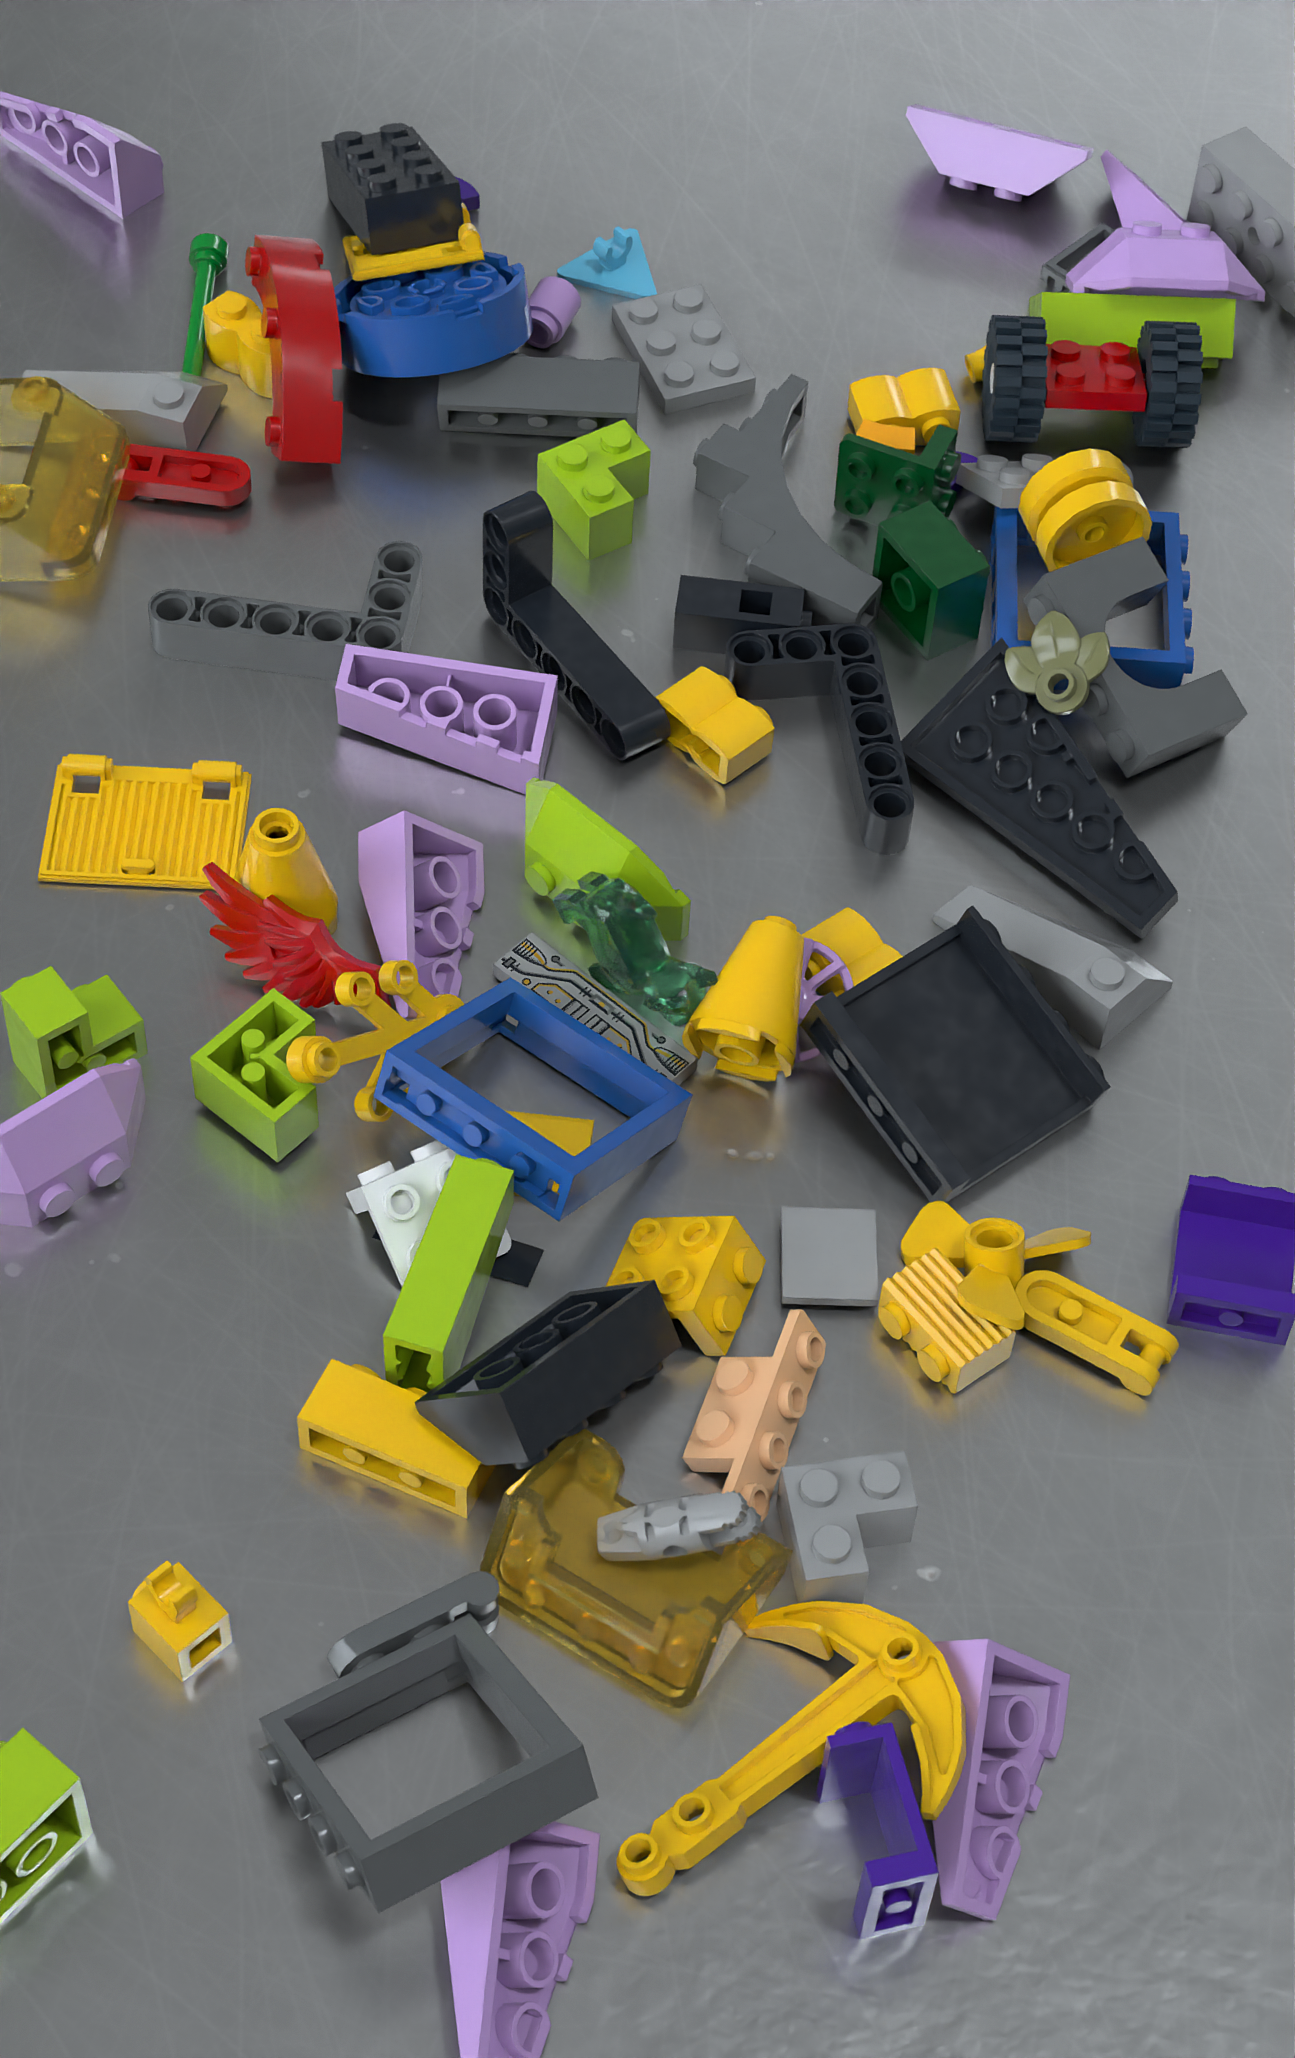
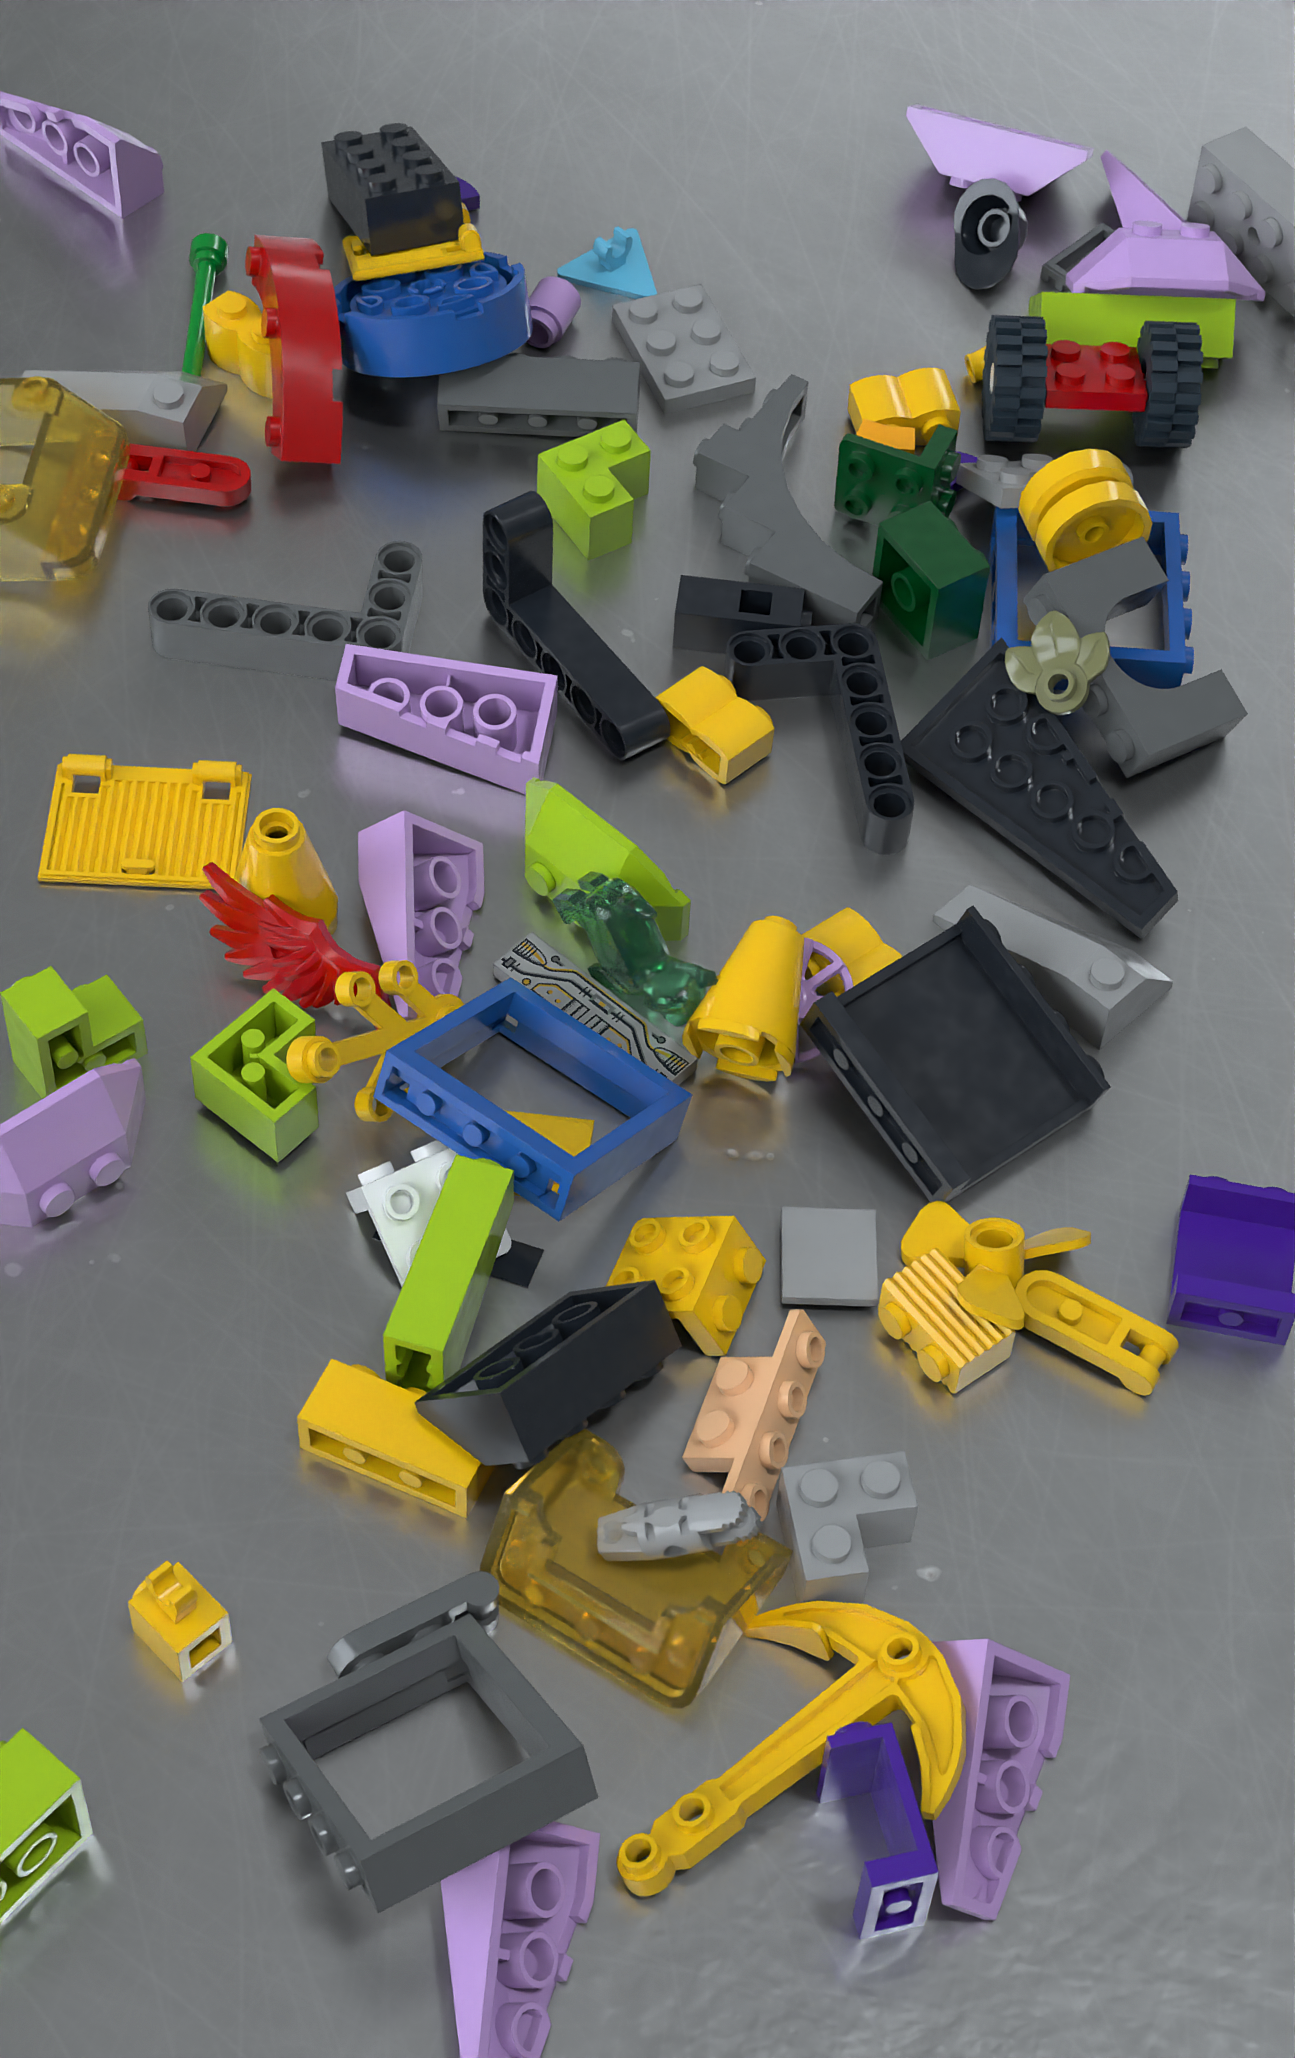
none -> black piece [954,178,1028,289]

